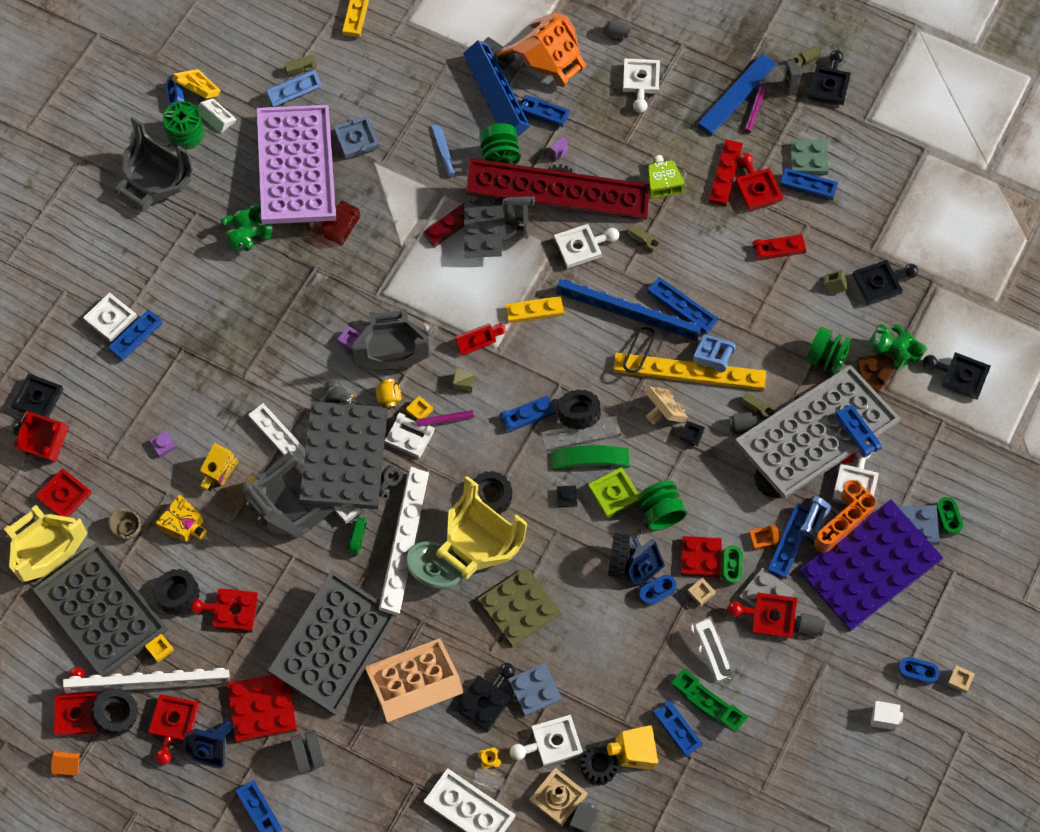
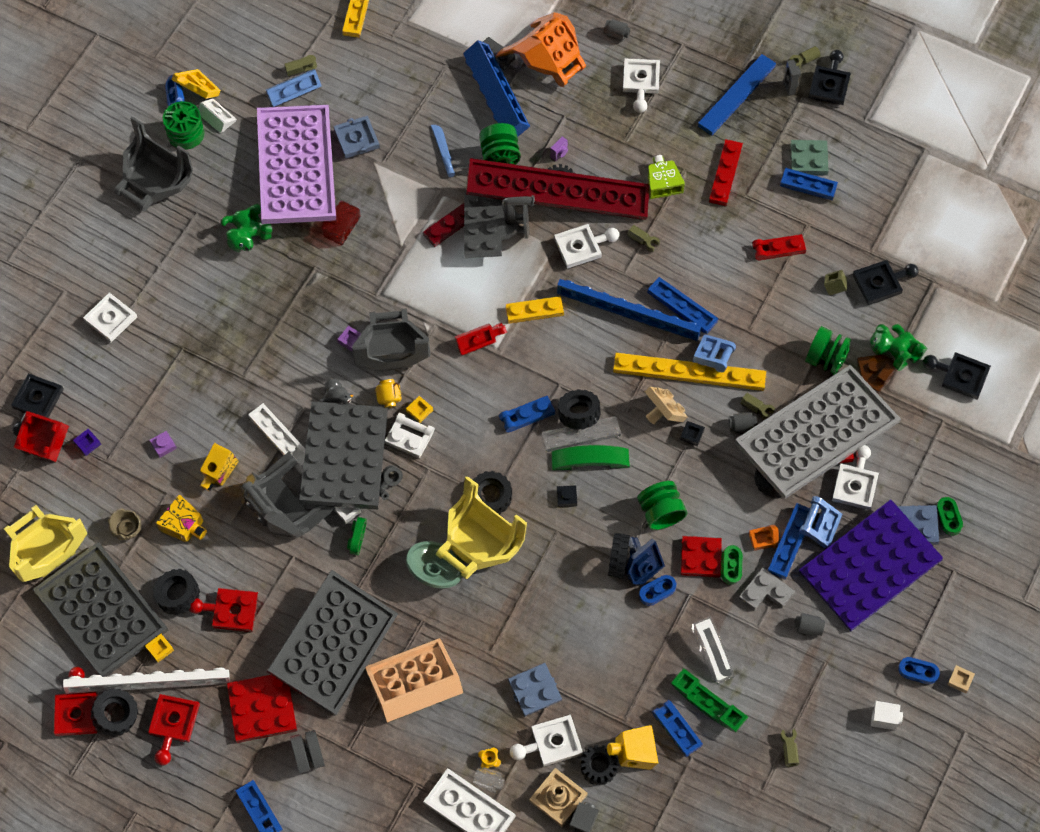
red plate [35,468,92,517] -> none
orange tile [51,750,80,776] -> none
blue plate [108,309,163,361] -> none
dark blue piece [184,721,233,768] -> none
white plate [379,467,429,616] -> none
magenta bar [416,410,474,427] -> none
olive slope [453,368,475,392] -> none
black plate [455,663,515,732] -> none
olive plate [478,566,561,648] -> none
blue plate [520,95,570,128] -> none
lime plate [588,467,639,518] -> none
black piece [623,327,656,373] -> none
tan plate [687,578,716,607] -> none
red plate [727,592,798,638] -> none
red plate [735,153,783,211] -> none
magenta bar [744,86,766,133] -> none
orange beam [814,480,876,553] -> none
blue plate [835,405,882,457] -> none
none -> dark purple plate [73,429,101,456]
none -> olive bar [780,729,799,767]

